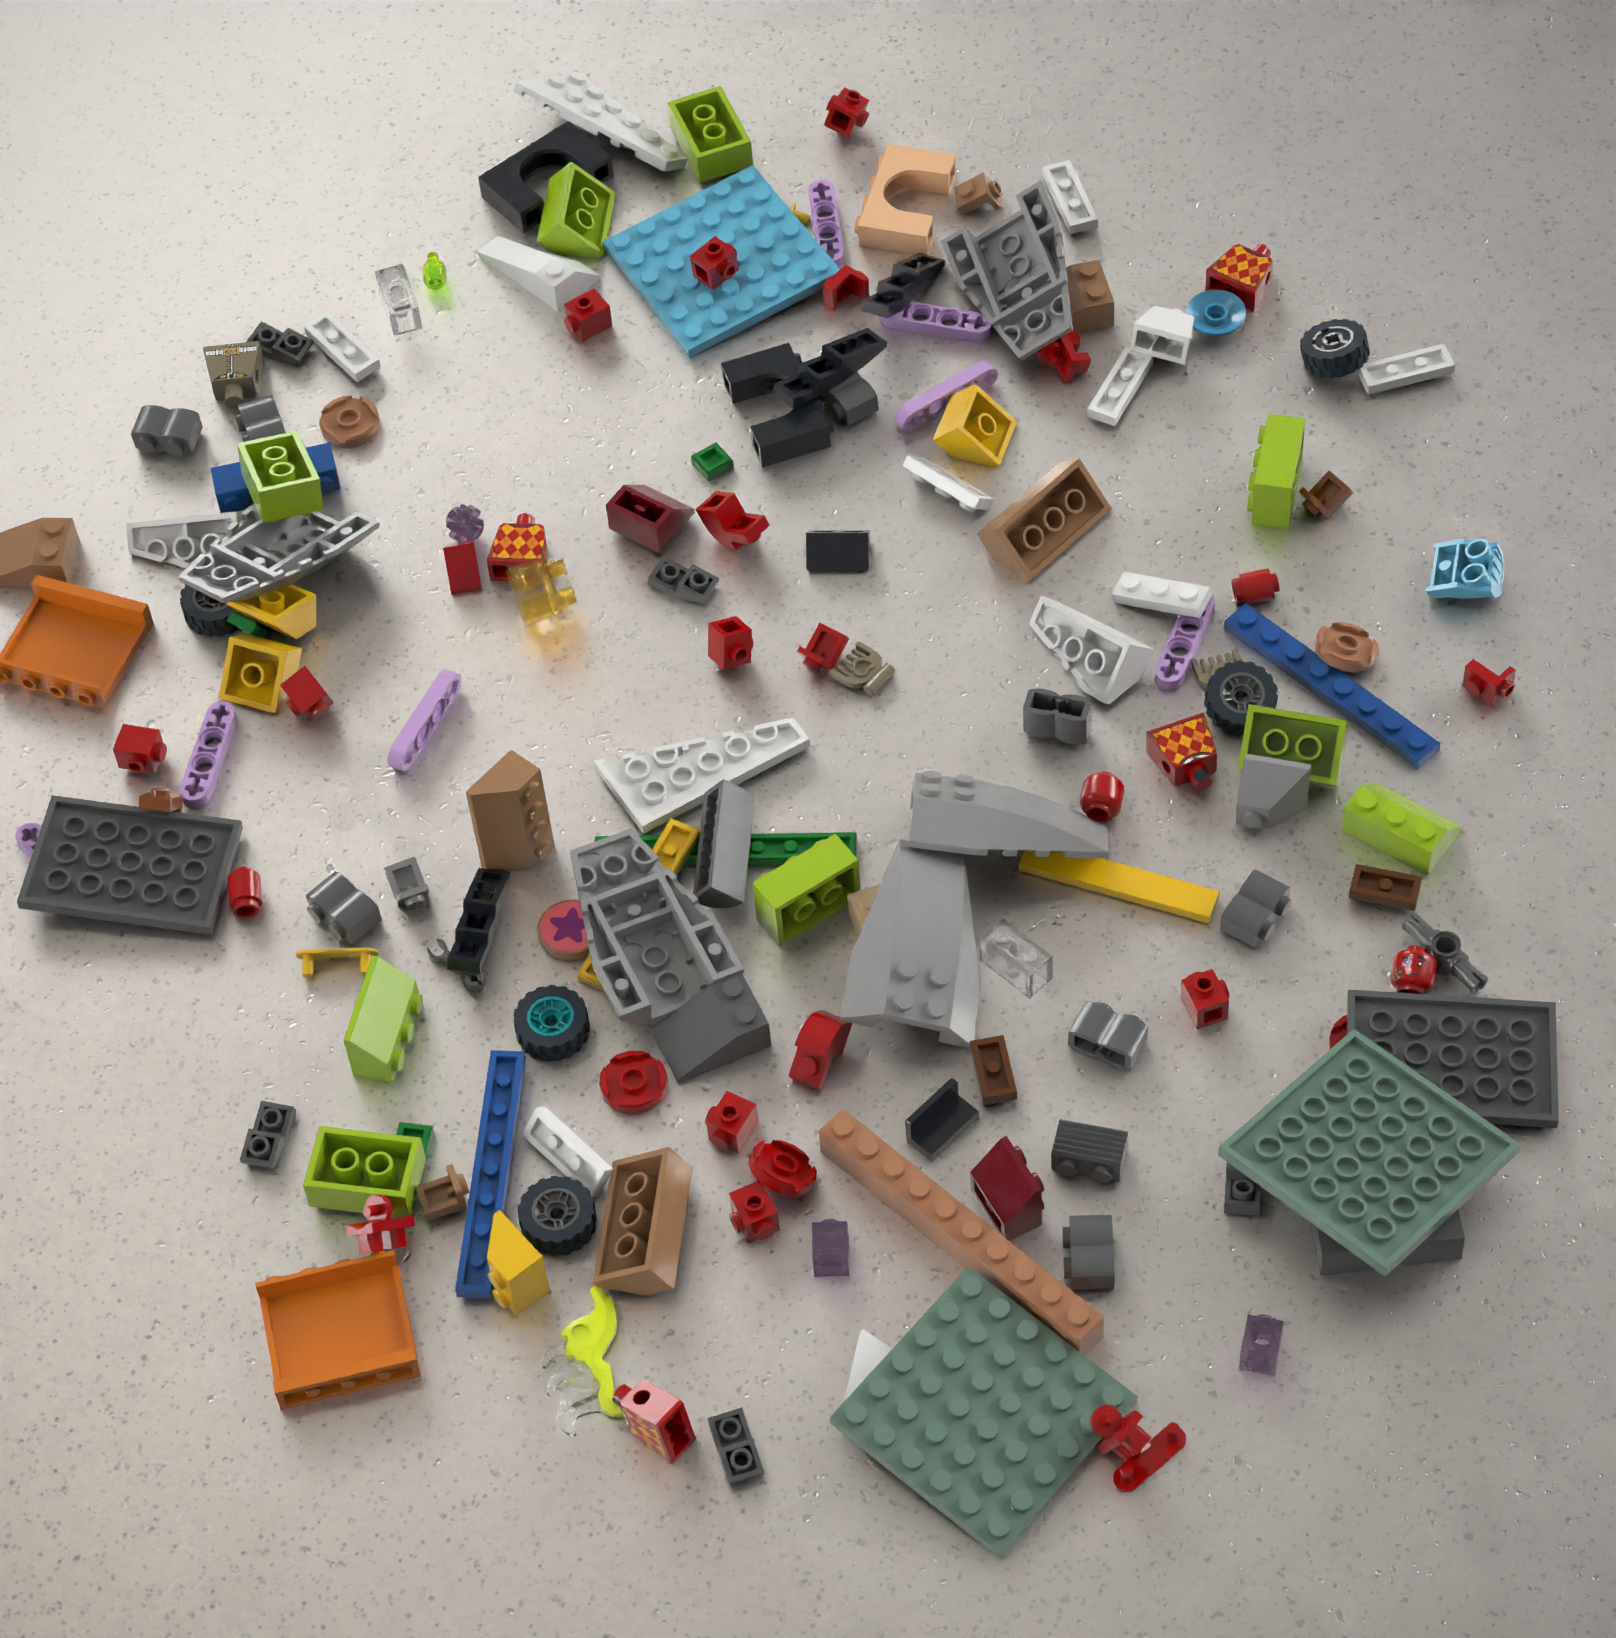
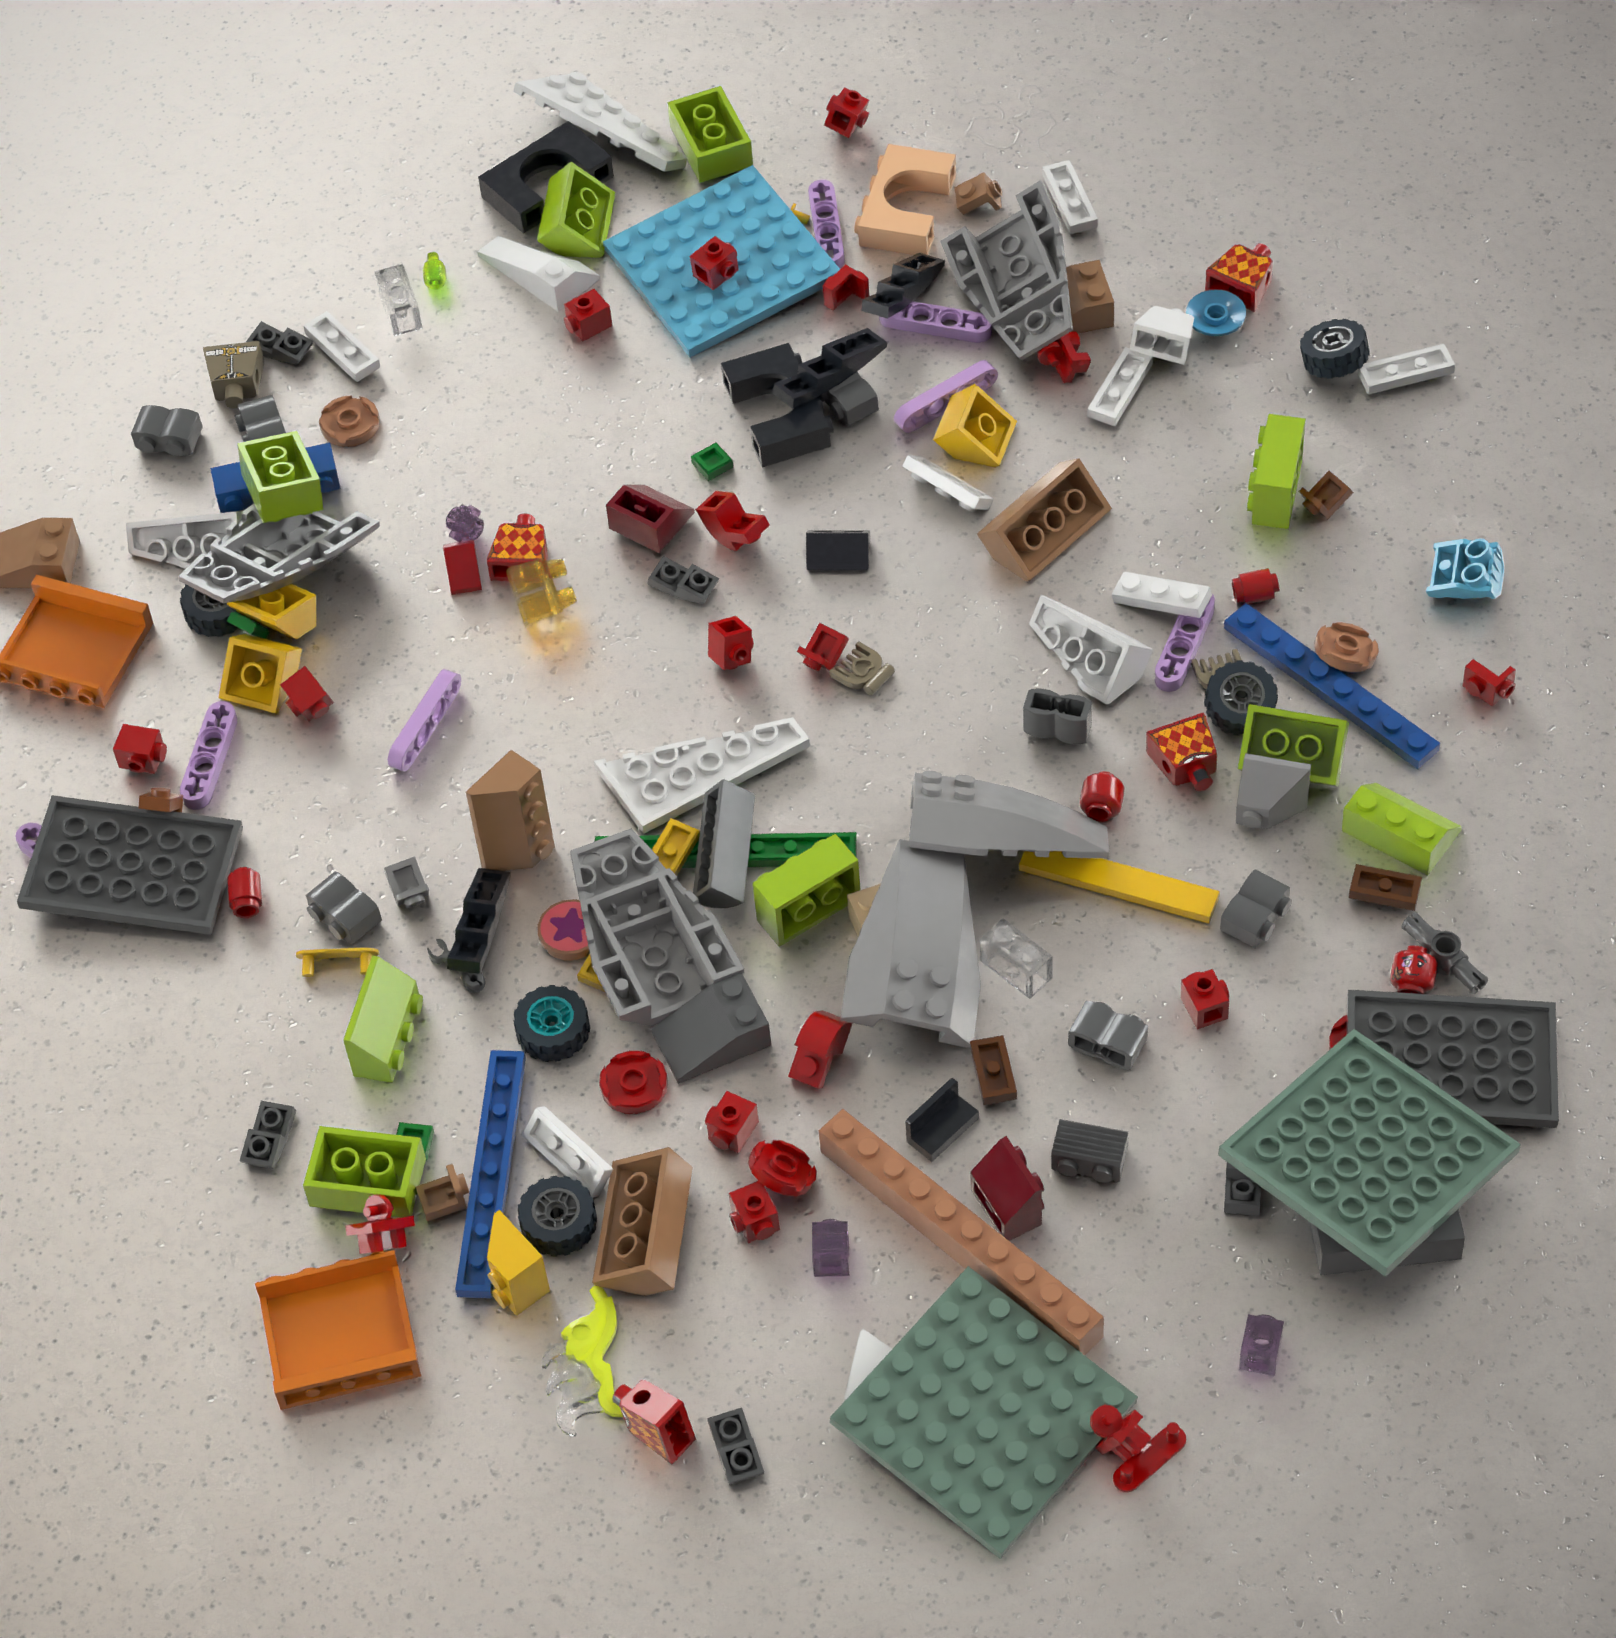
dark grey brick [1062,1215,1115,1290] -> none

